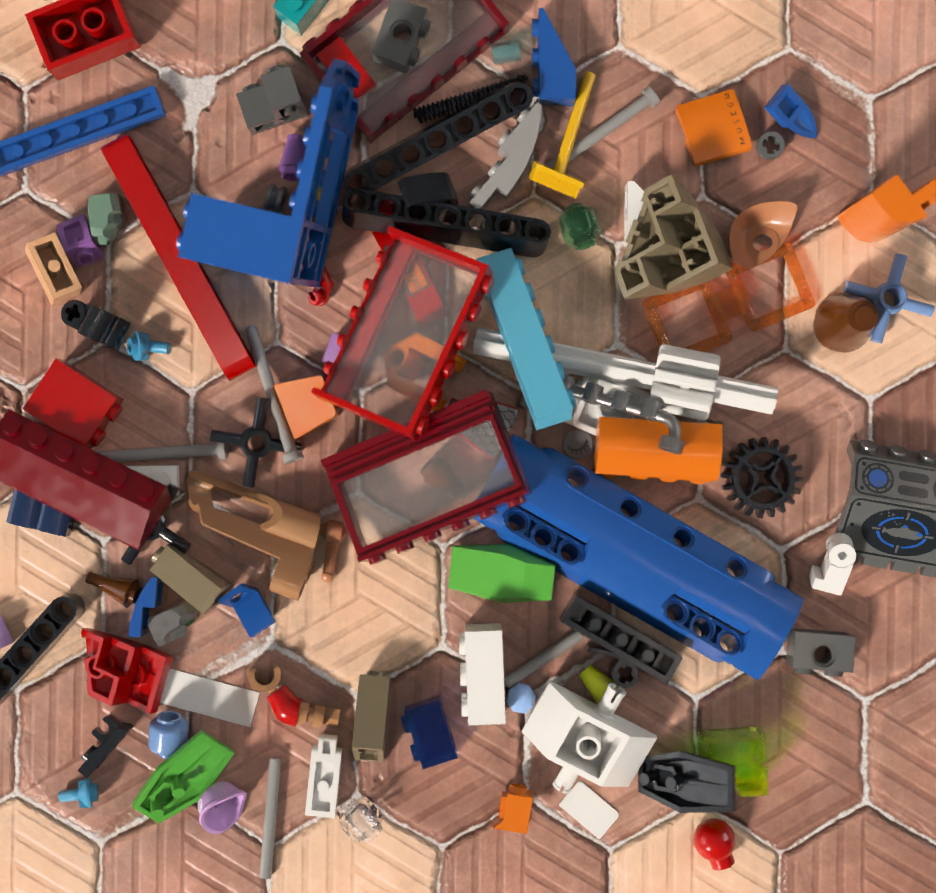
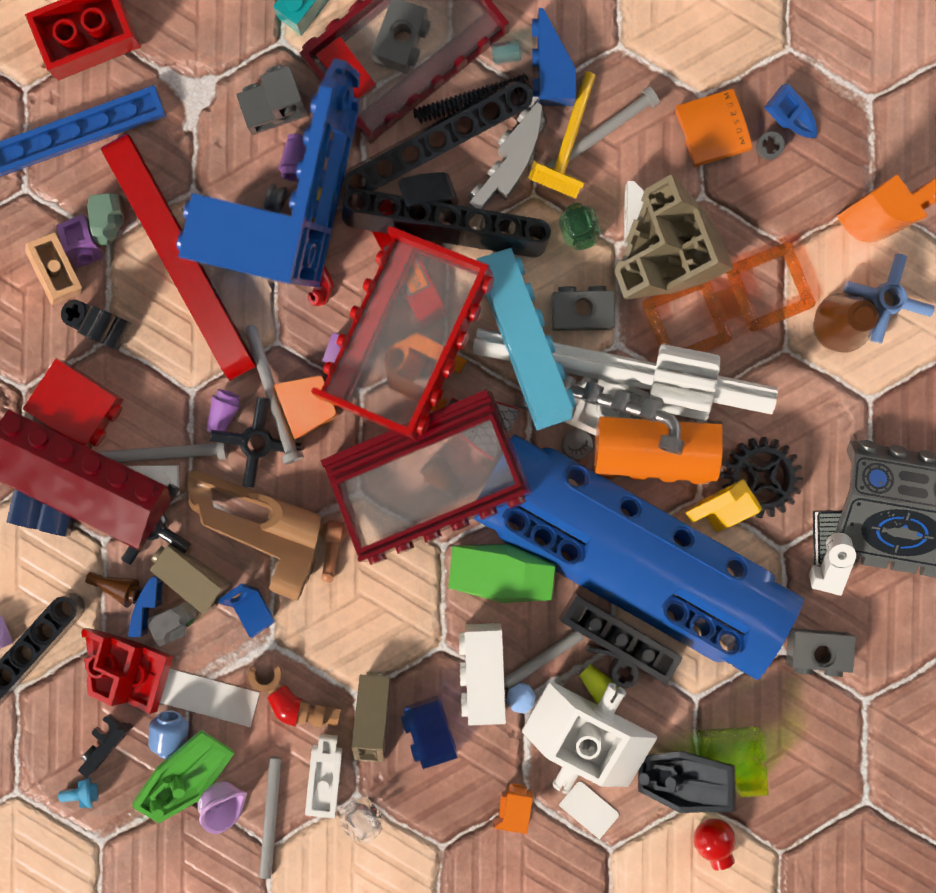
dark azure plate [127,331,172,361] -> none
nougat piece [729,201,798,269] -> none
none -> medium lavender cone [206,389,241,432]
none -> dark grey brick [551,286,615,331]
none -> yellow panel [686,479,762,532]
none -> sticker [813,511,842,565]

